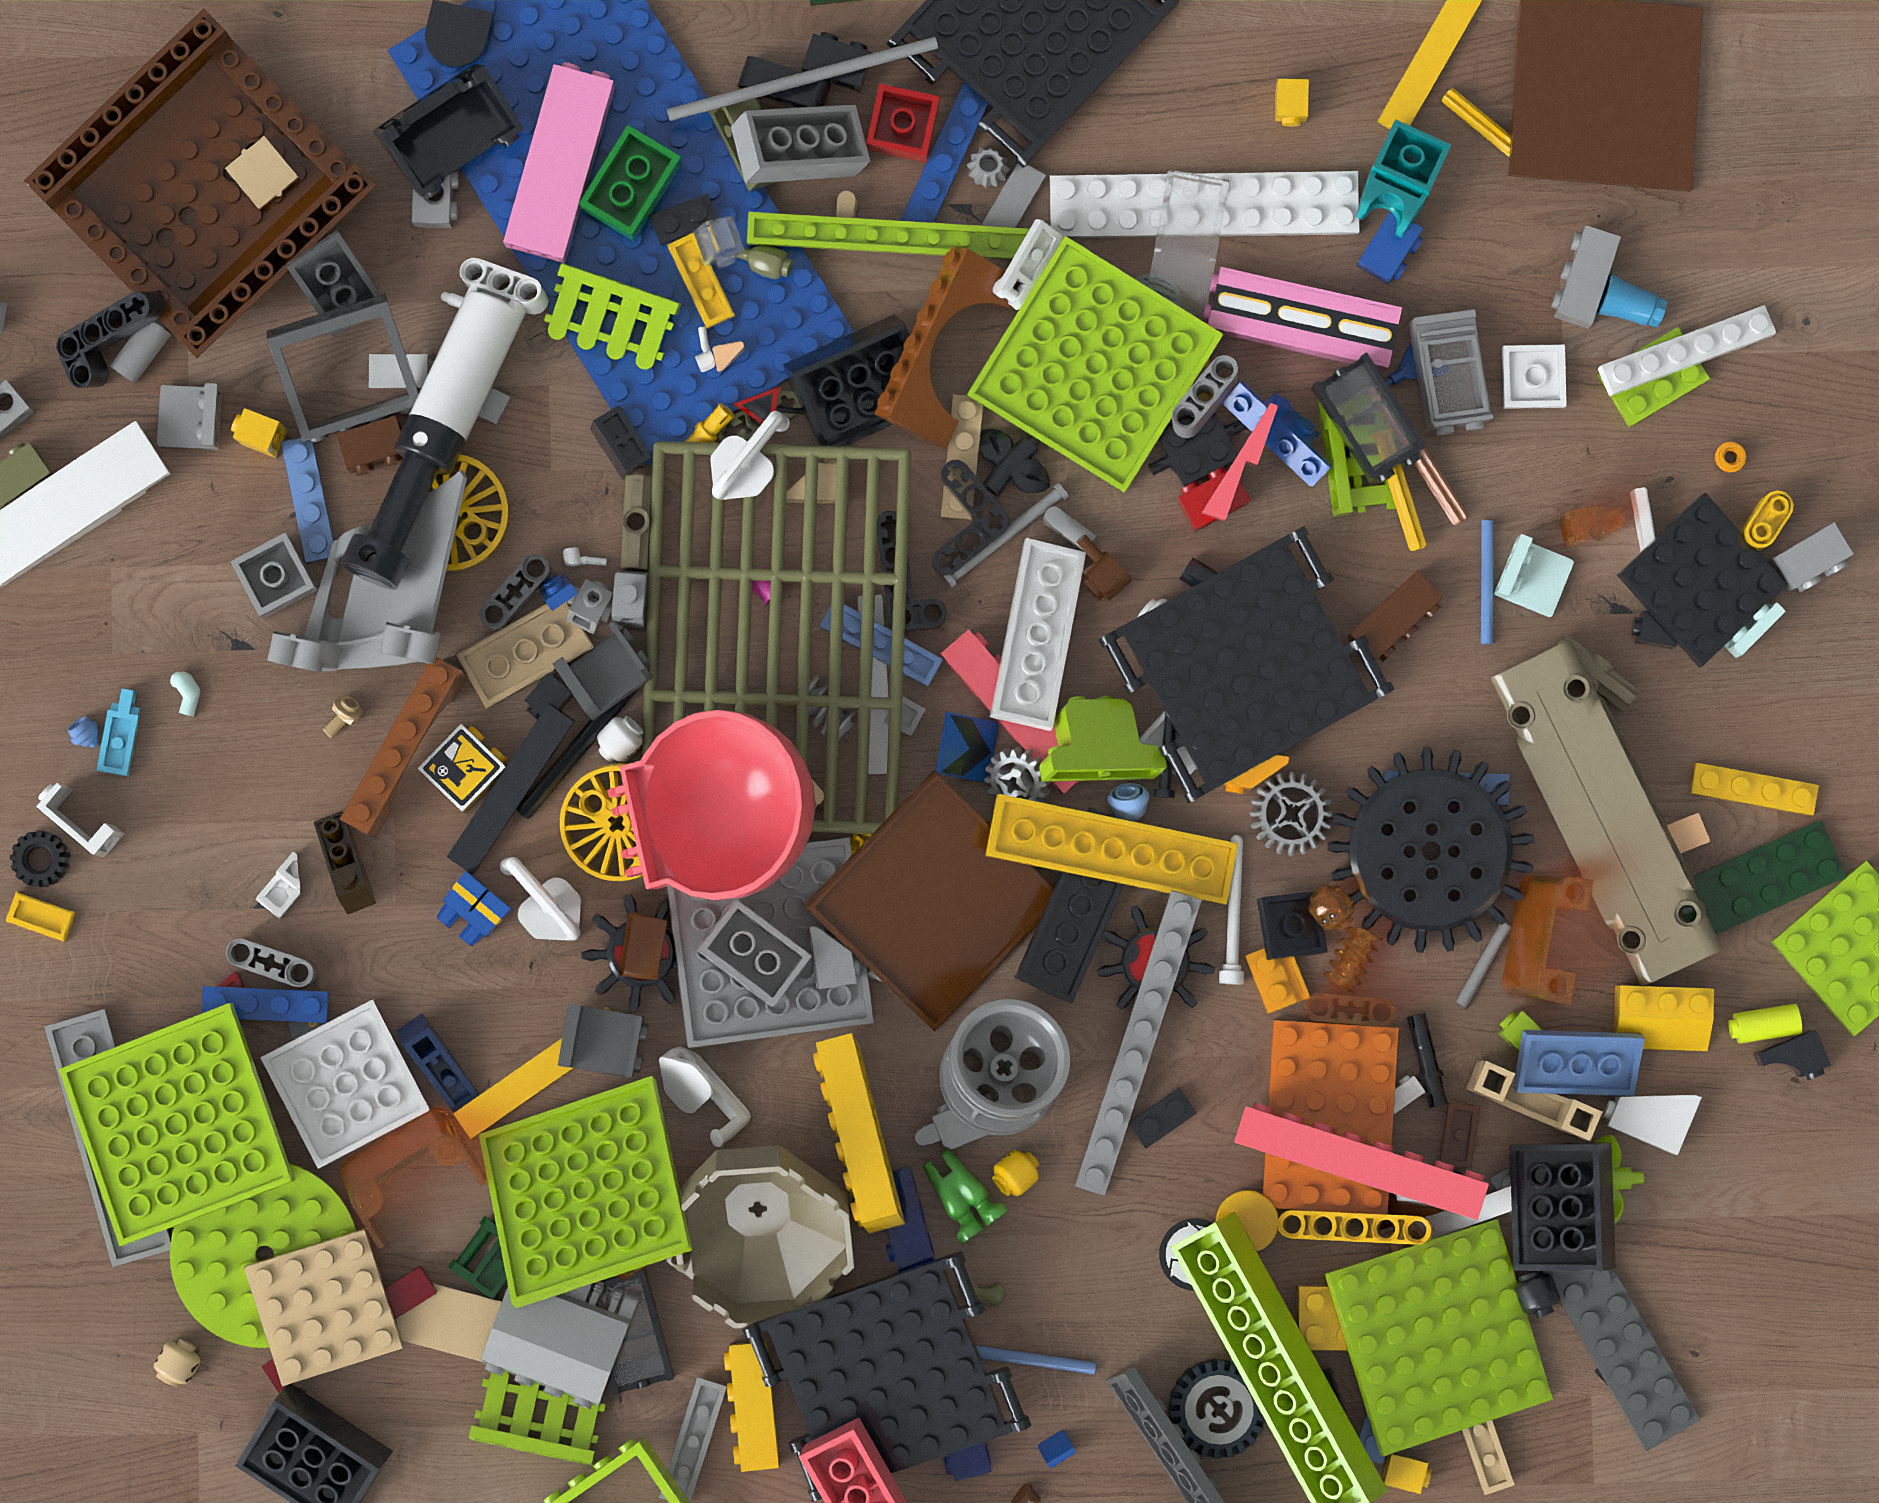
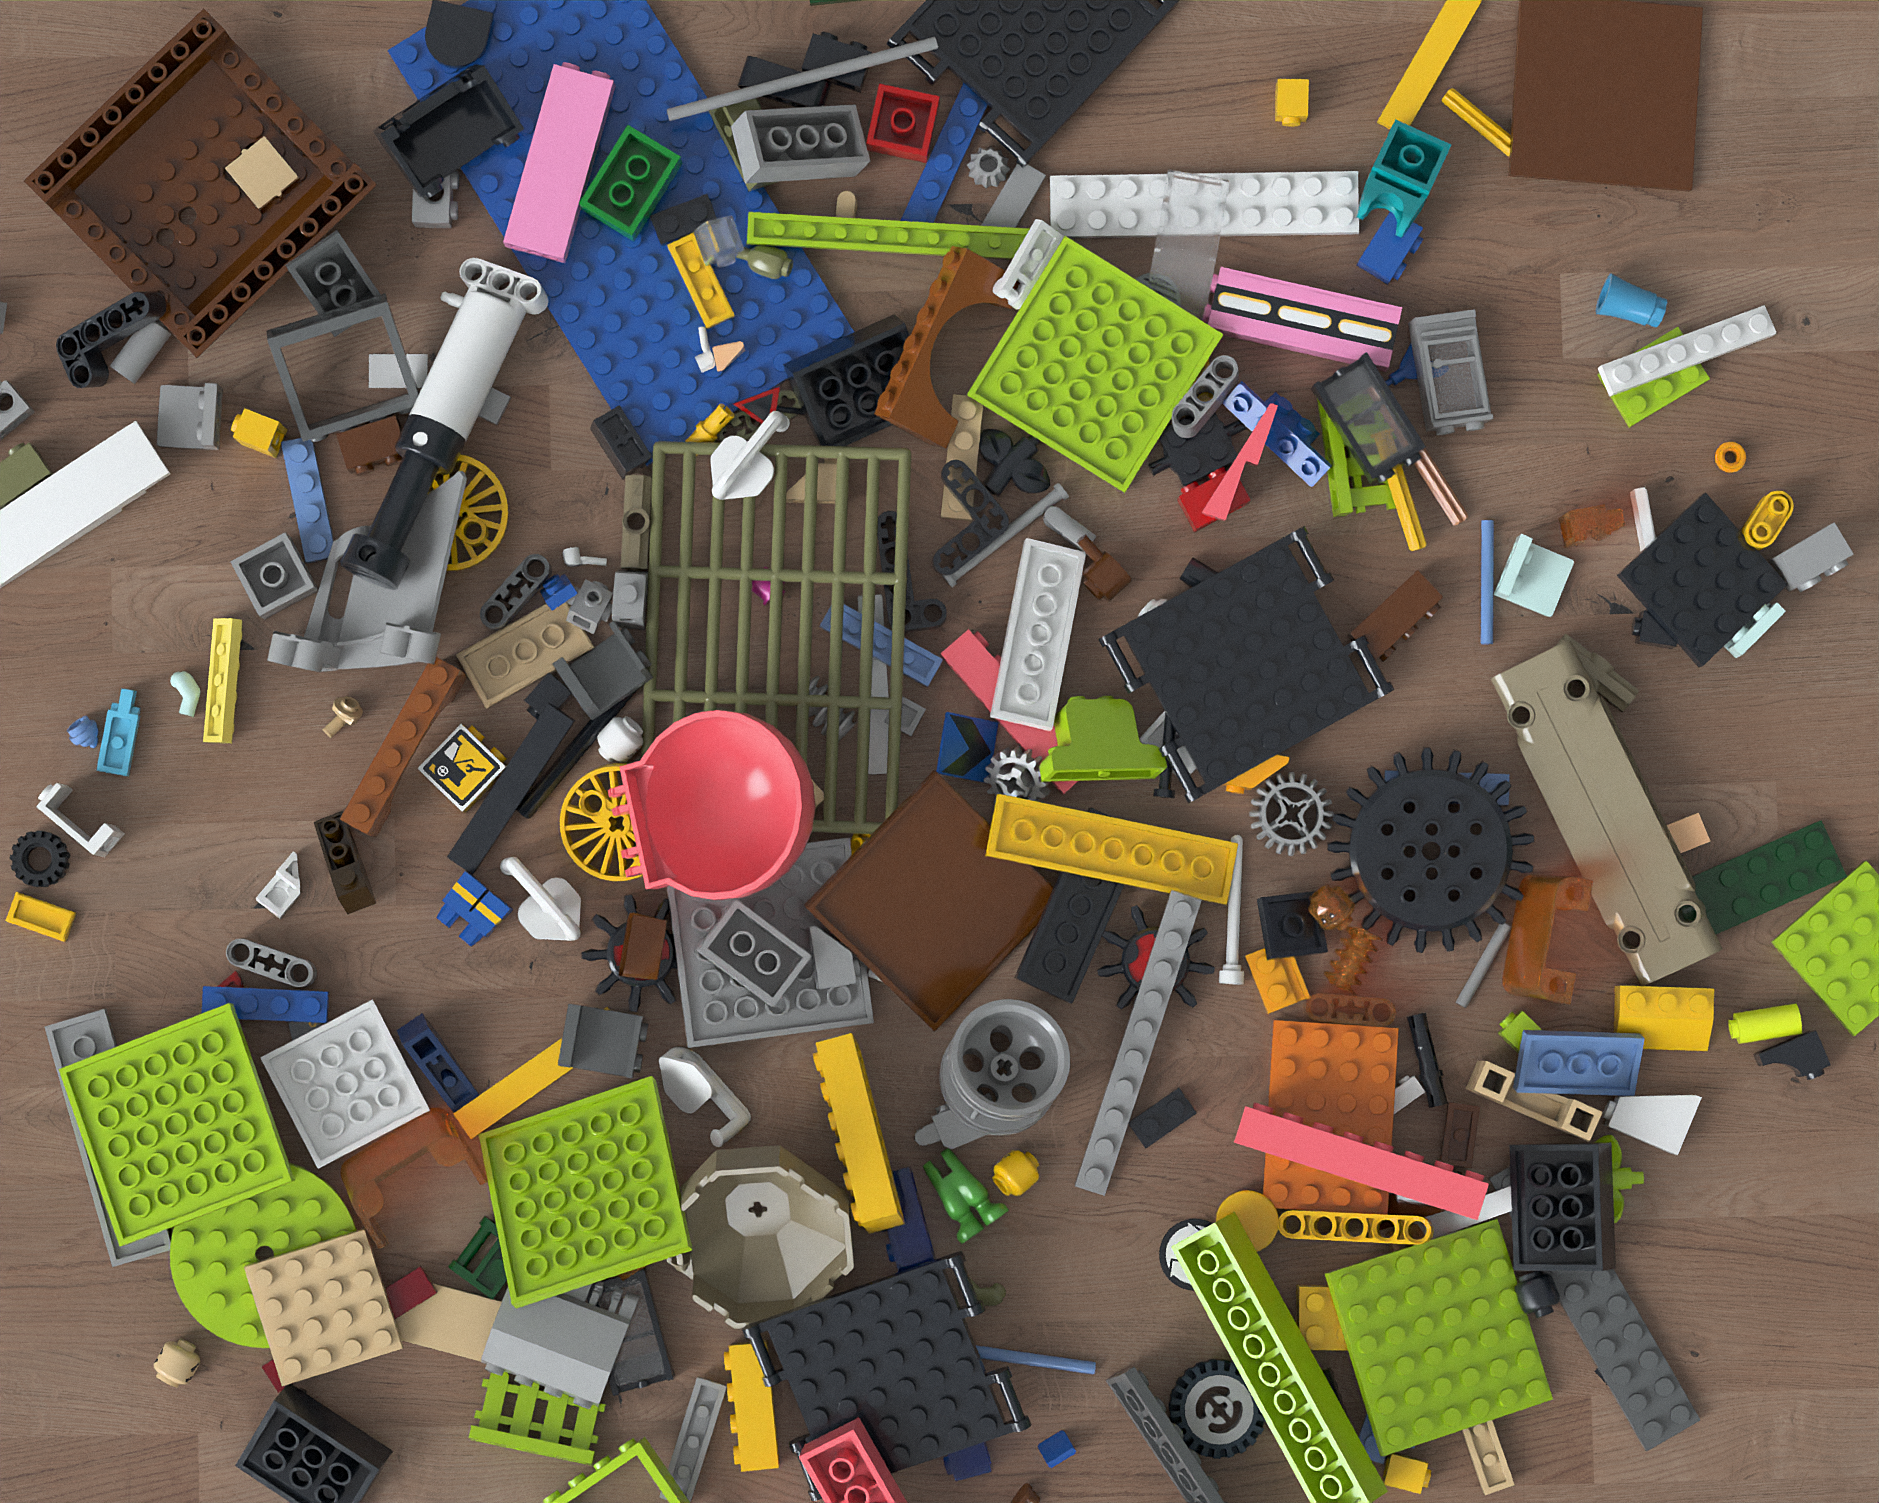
lime fence [544,263,682,370] -> none
light blue cone [1107,783,1150,822] -> none
white plate [1502,345,1567,409] -> none
light grey brick [1551,225,1621,329] -> none
yellow plate [1689,763,1819,816] -> none
none -> light yellow plate [203,618,242,743]

